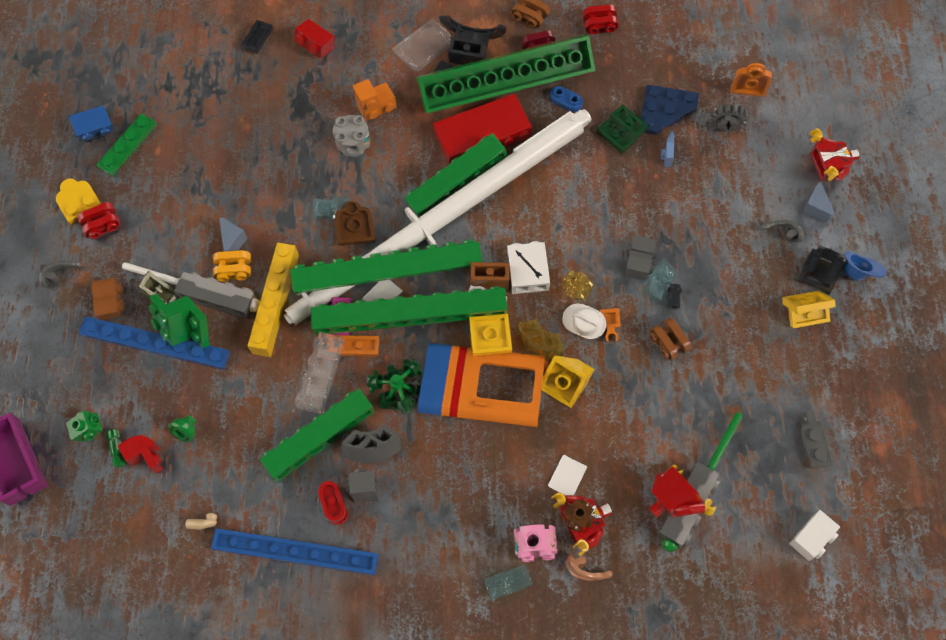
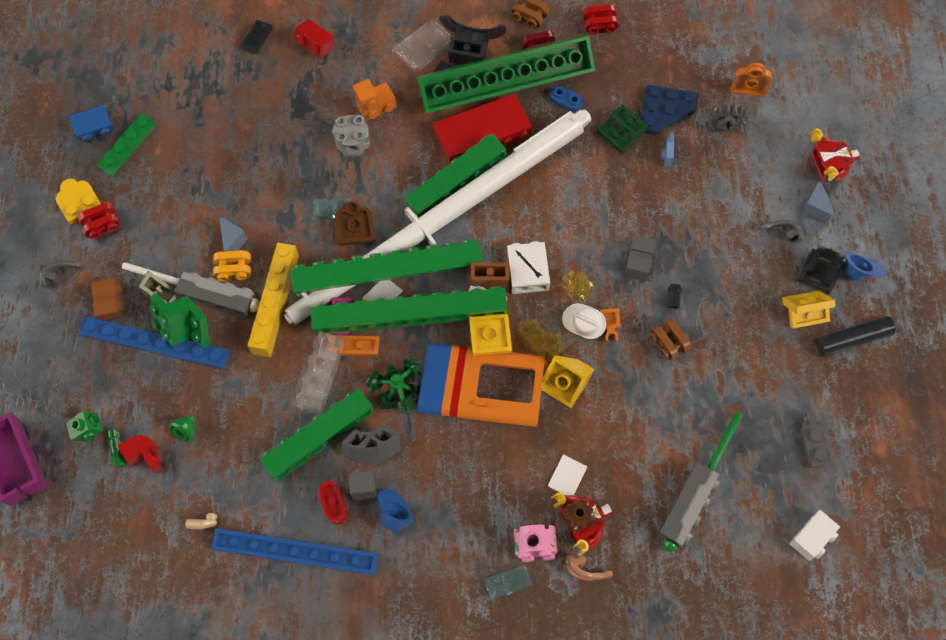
clear light blue slope [644,259,676,302] -> none
red torso [649,465,716,518] -> none
none -> blue piece [377,489,414,534]
none -> black brick [814,316,896,357]

